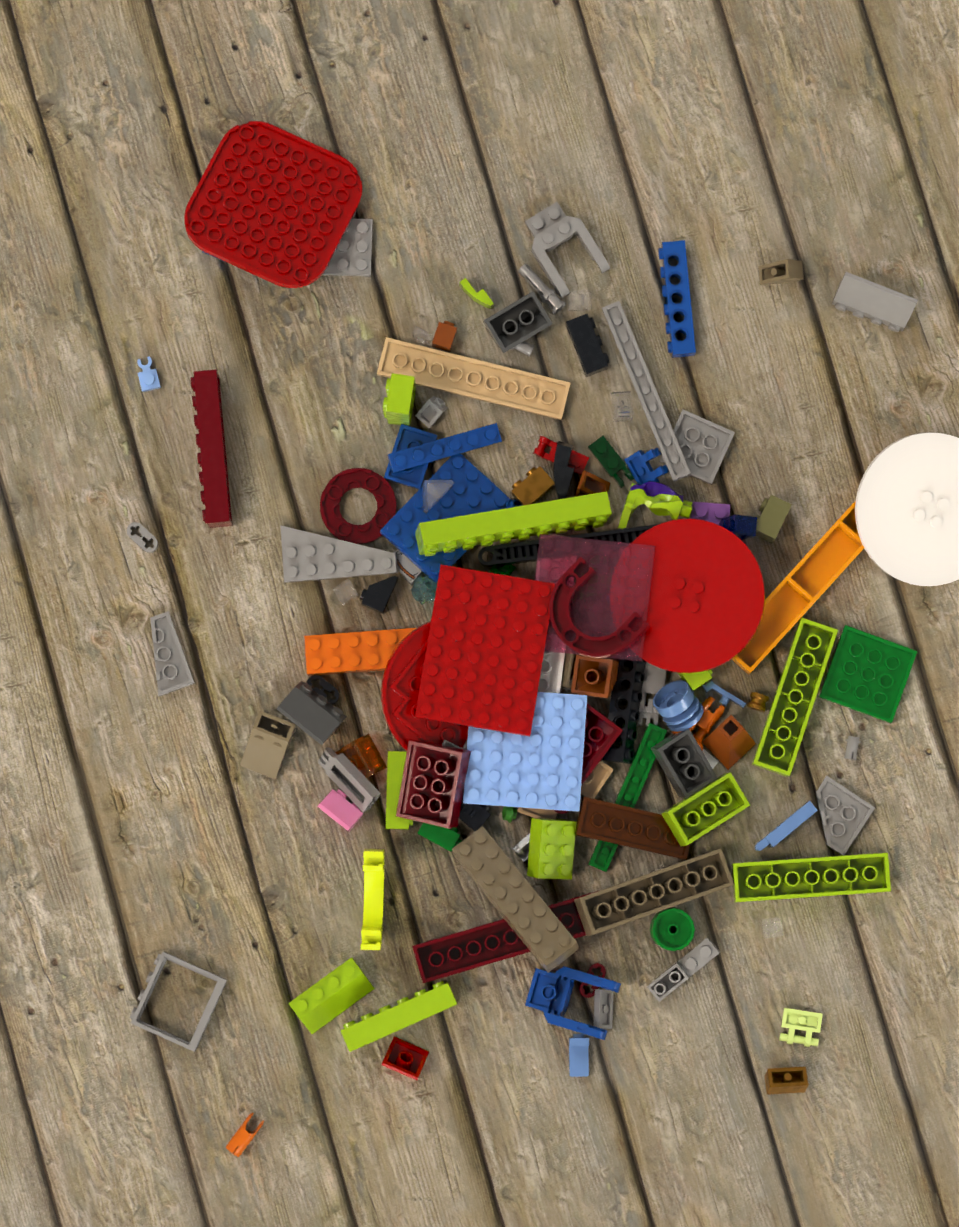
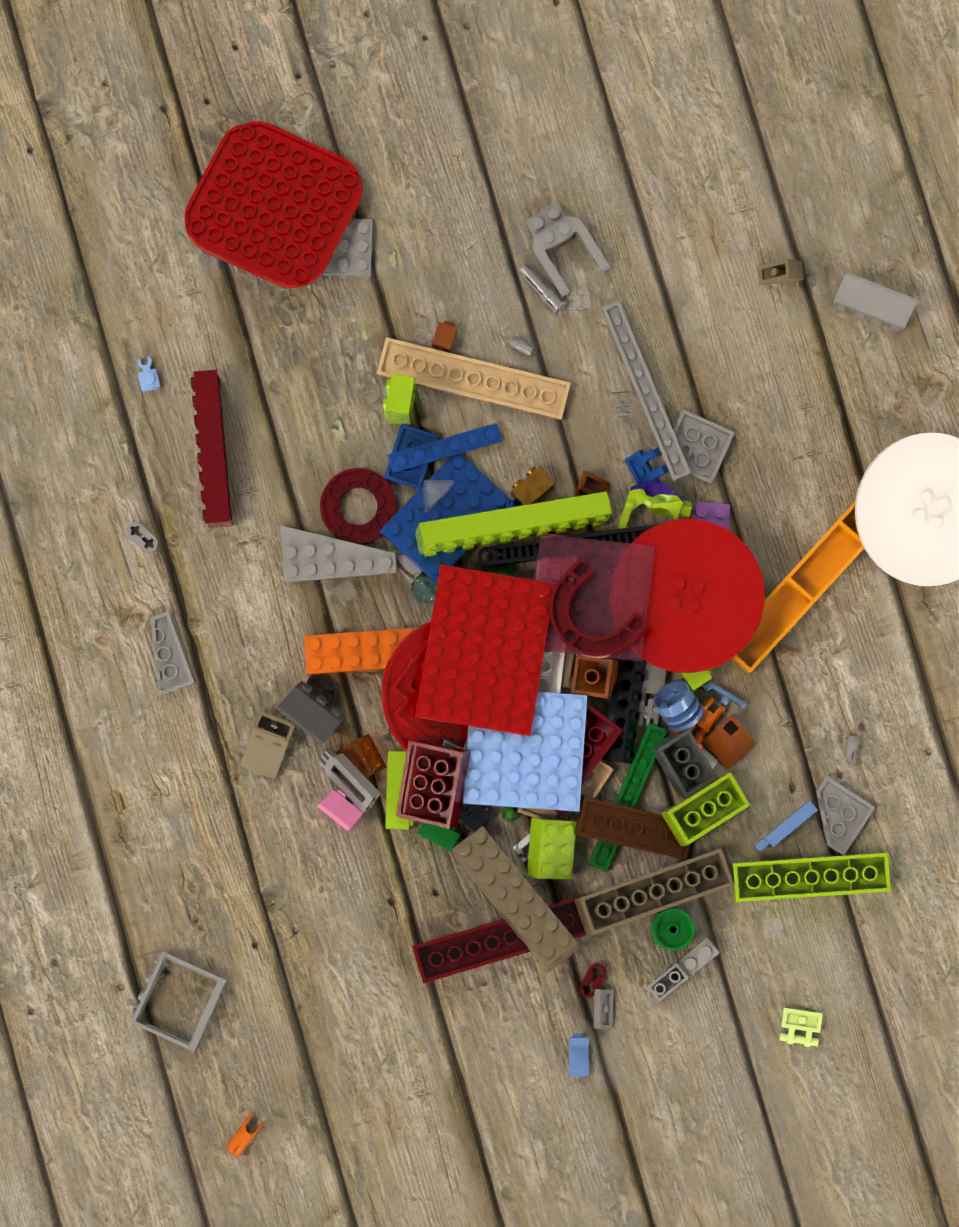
lime slope [288,957,375,1034] -> none
lime brick [340,981,457,1052] -> none
black slope [360,576,398,614] -> none
neon yellow piece [361,849,385,950] -> none
red slope [381,1036,429,1080] -> none
light grey bracket [415,396,448,428] -> none
lime slope [459,278,494,309] -> none
dark grey slope [483,291,553,353] -> none
blue plate [525,966,621,1040] -> none
red plate [533,436,589,475] -> none
black slope [554,441,576,499] -> none
black brick [566,314,610,377] -> none
dark green hinge [588,436,634,488] -> none
blue brick [658,240,696,358] -> none
clear blue brick [719,515,757,540] -> none
pearl gold wheel [747,692,769,712] -> none
olive brick [750,495,792,544] -> none
lime brick [751,618,838,777] -> none
pearl gold brick [764,1066,808,1095] -> none
green plate [819,625,918,724] -> none

